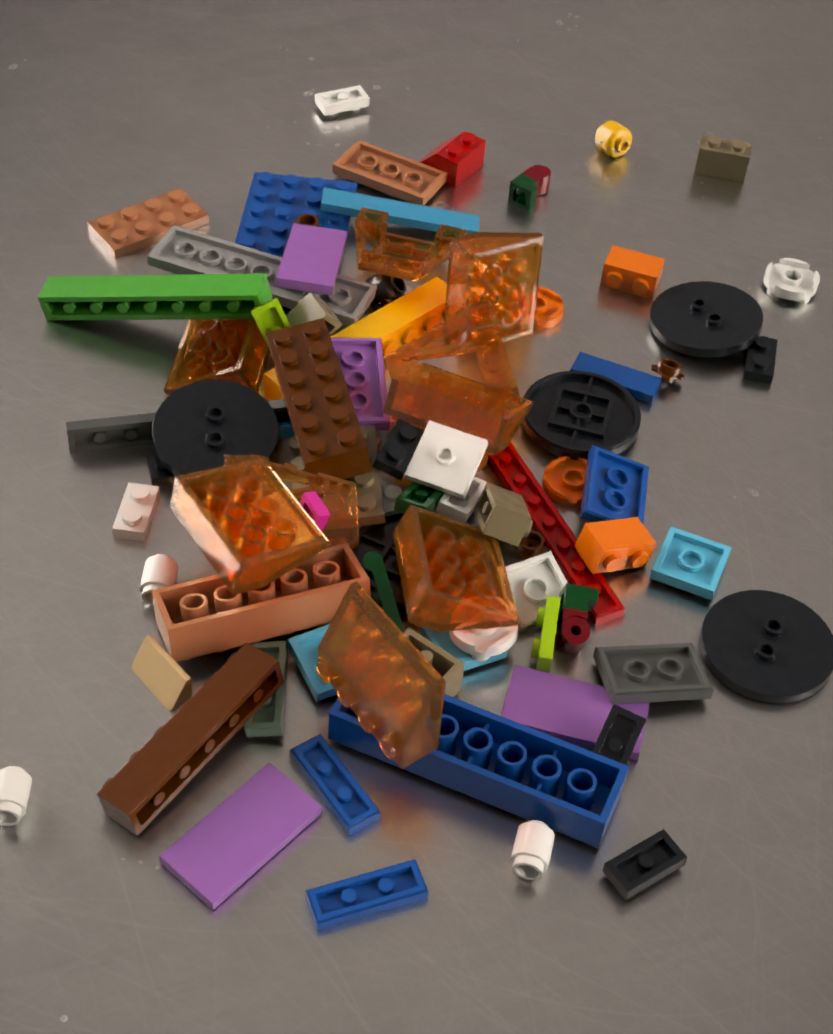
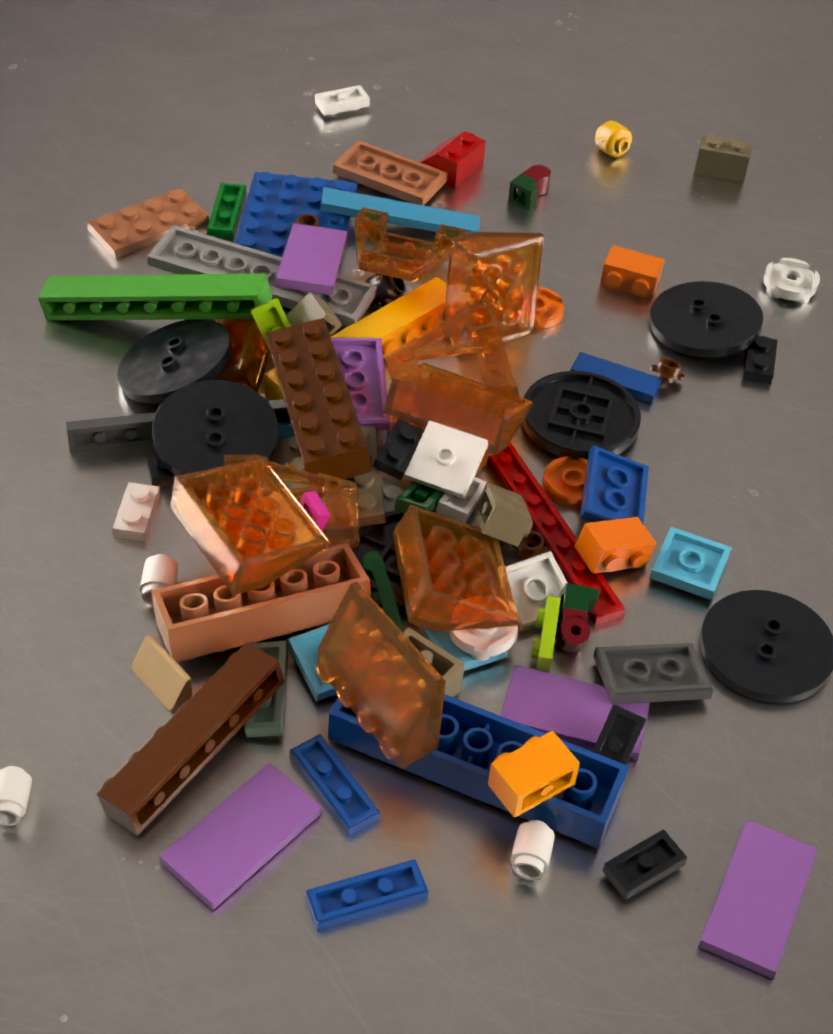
none -> black plate [117,319,233,403]
none -> green tile [207,183,247,241]
none -> light orange brick [488,730,580,818]
none -> medium lavender tile [698,819,818,979]

